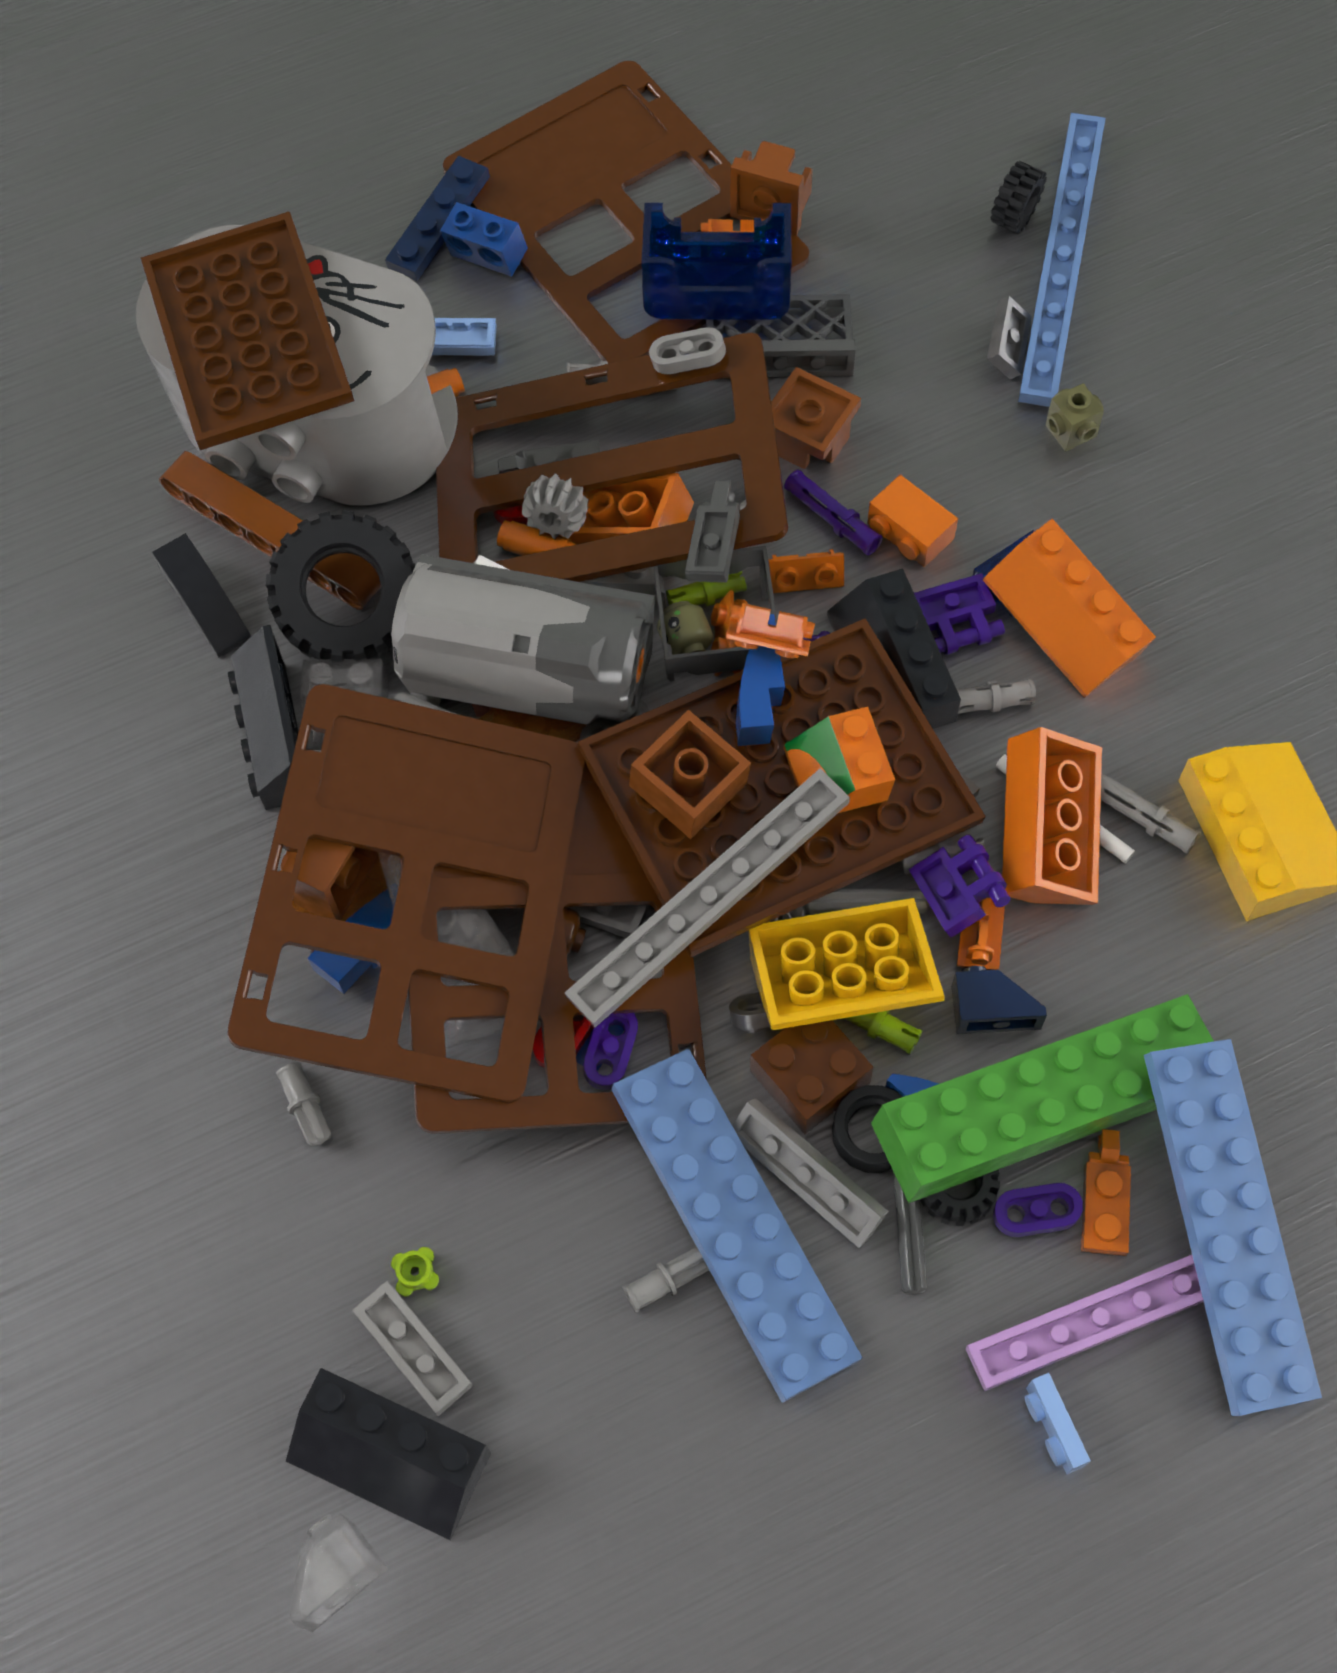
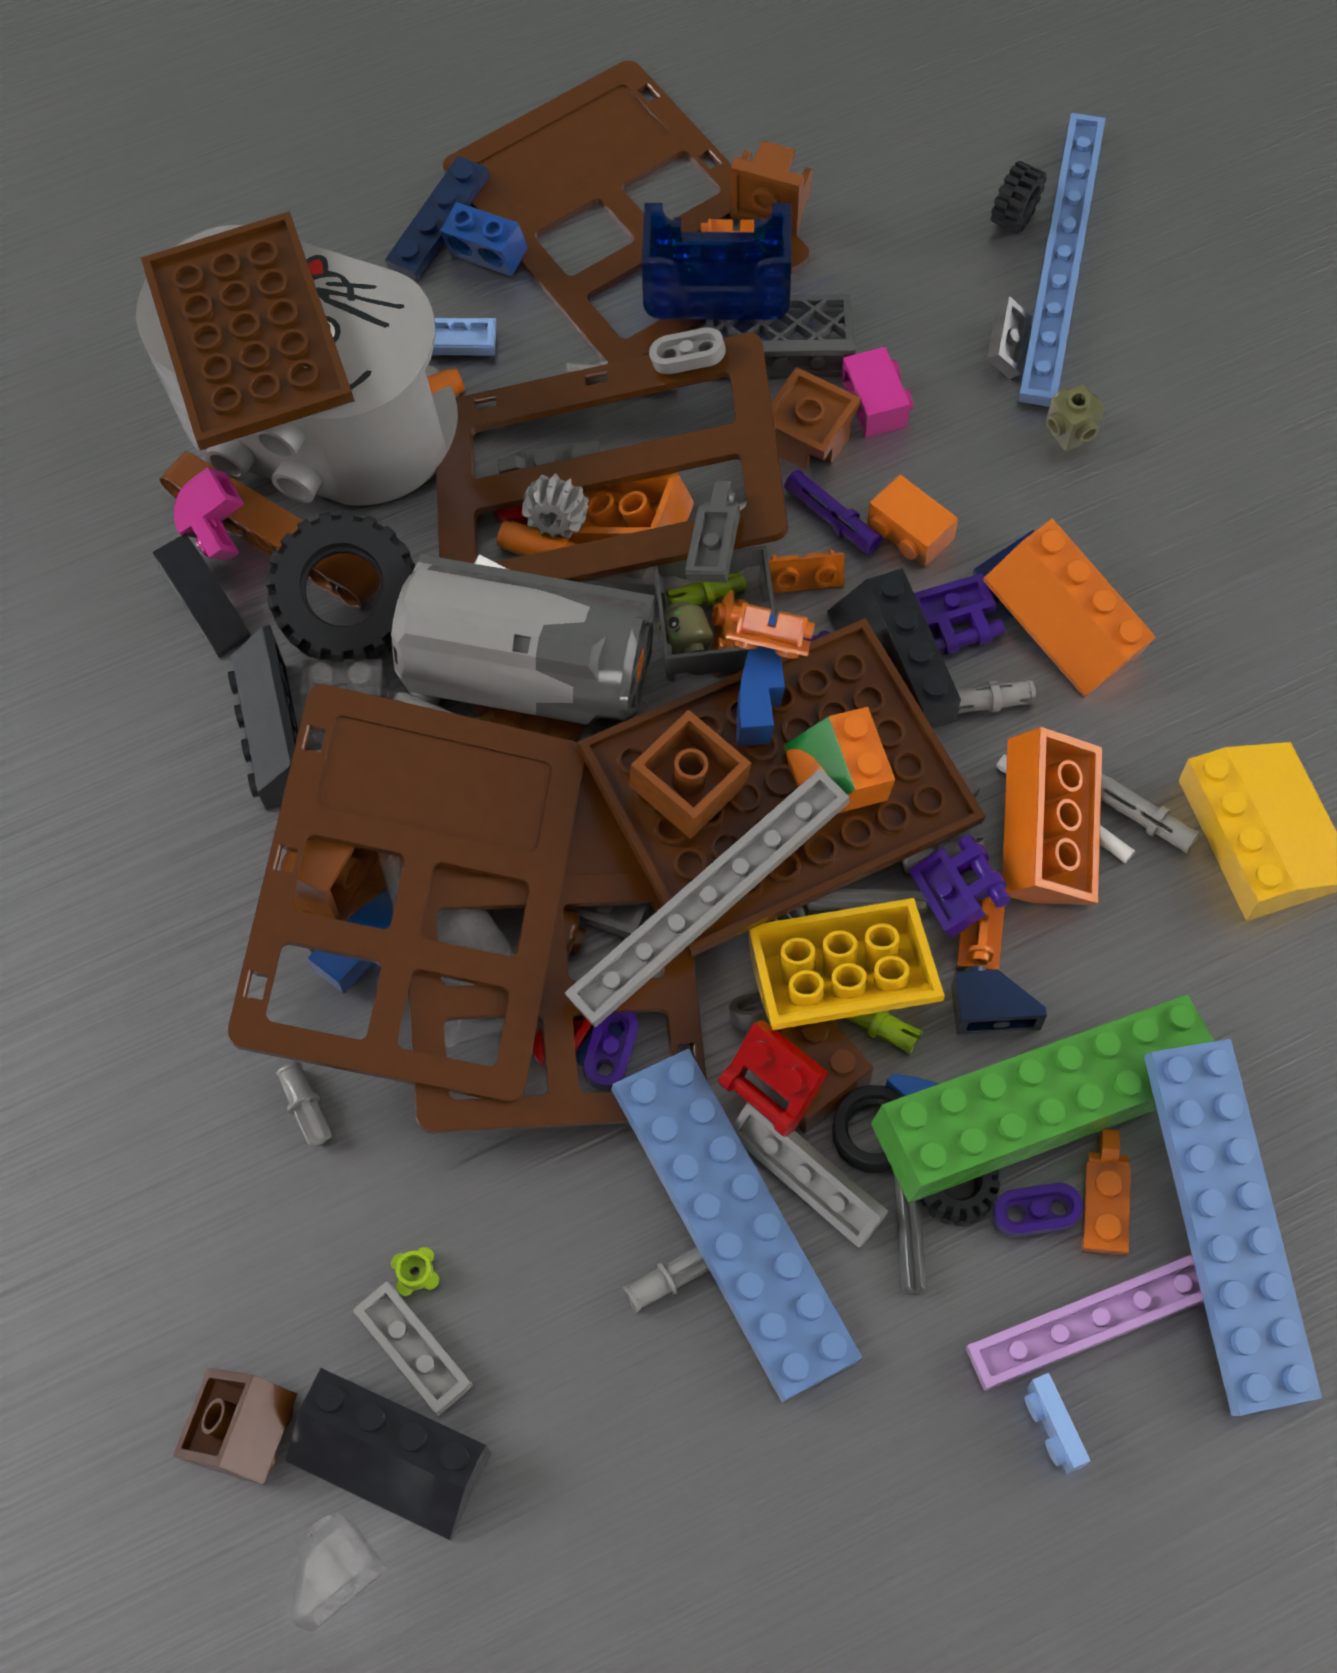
none -> reddish brown slope [173,1368,297,1484]
none -> dark pink brick [174,467,244,562]
none -> red plate [718,1020,829,1137]
none -> dark pink brick [841,347,913,438]

